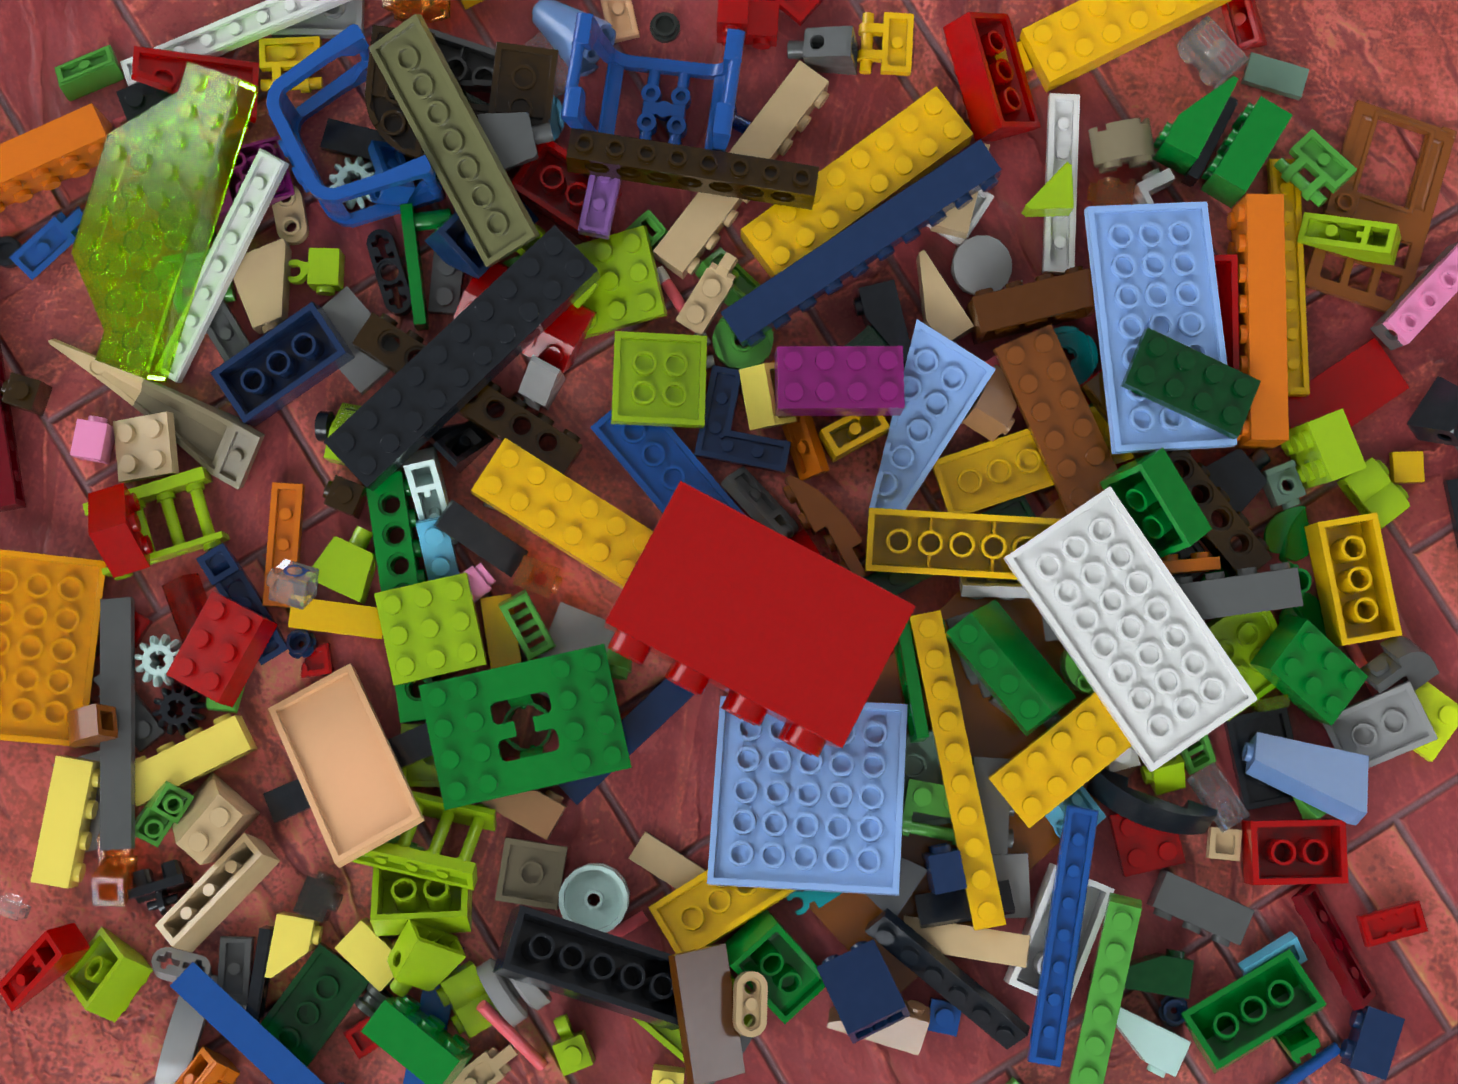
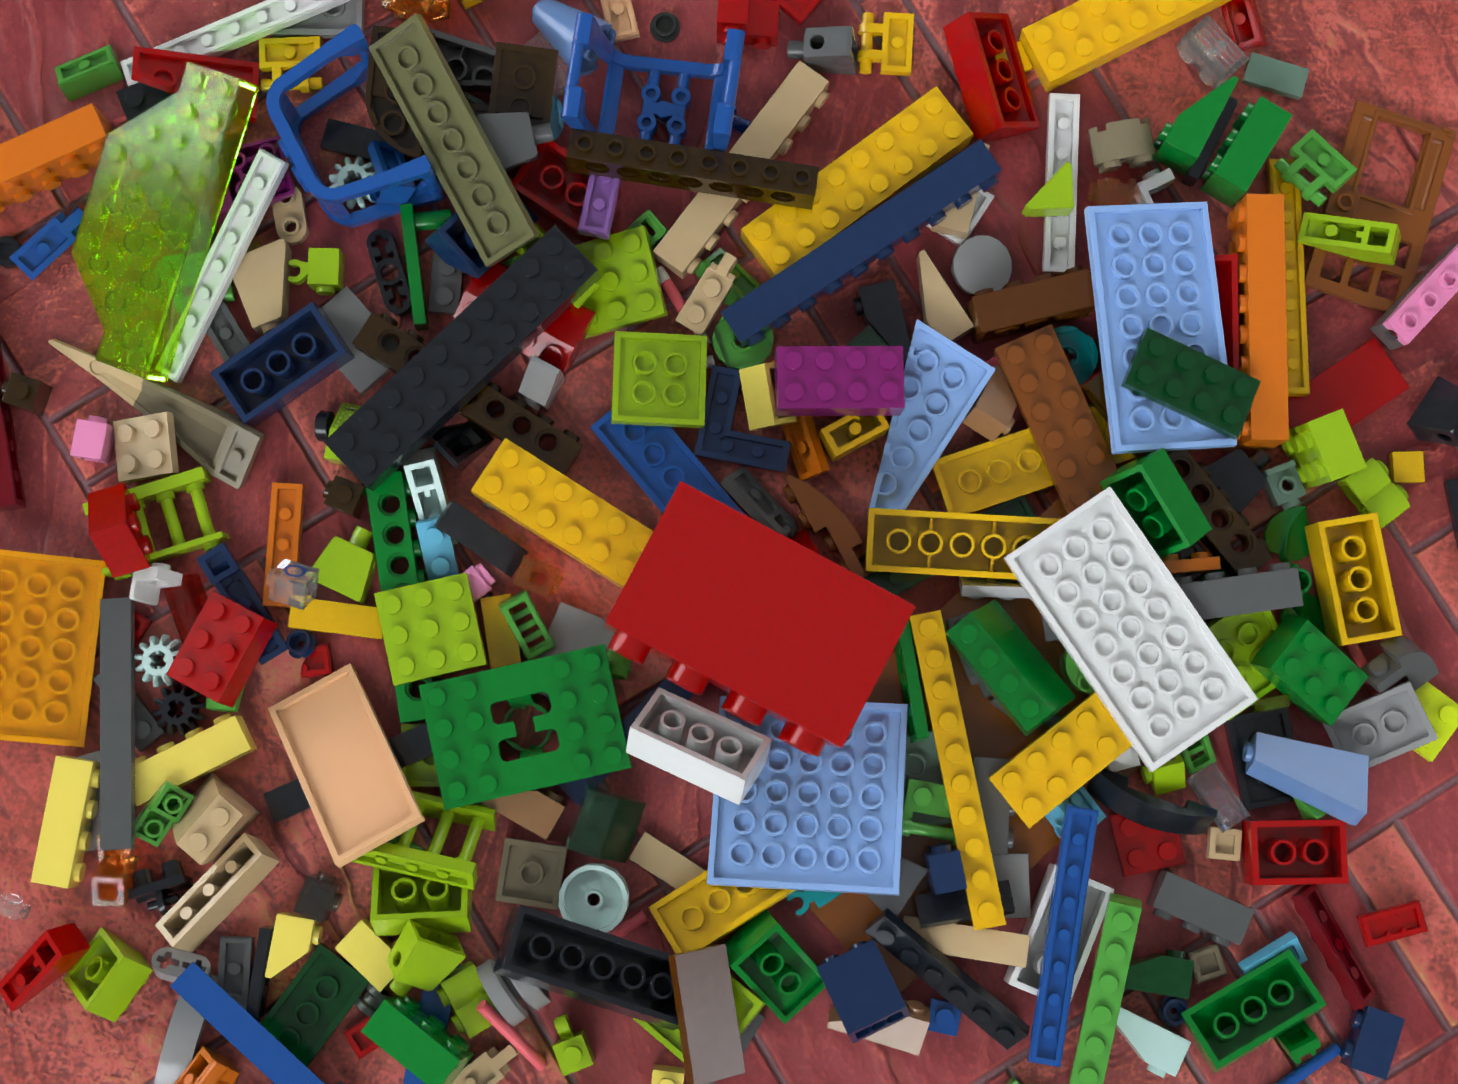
dark orange brick [67,703,118,748] -> none
tan plate [733,971,768,1037] -> none
none -> white bracket [129,563,183,606]
none -> clear green slope [566,784,646,863]
none -> white brick [626,687,772,805]
none -> dark tan tile [1186,943,1228,983]

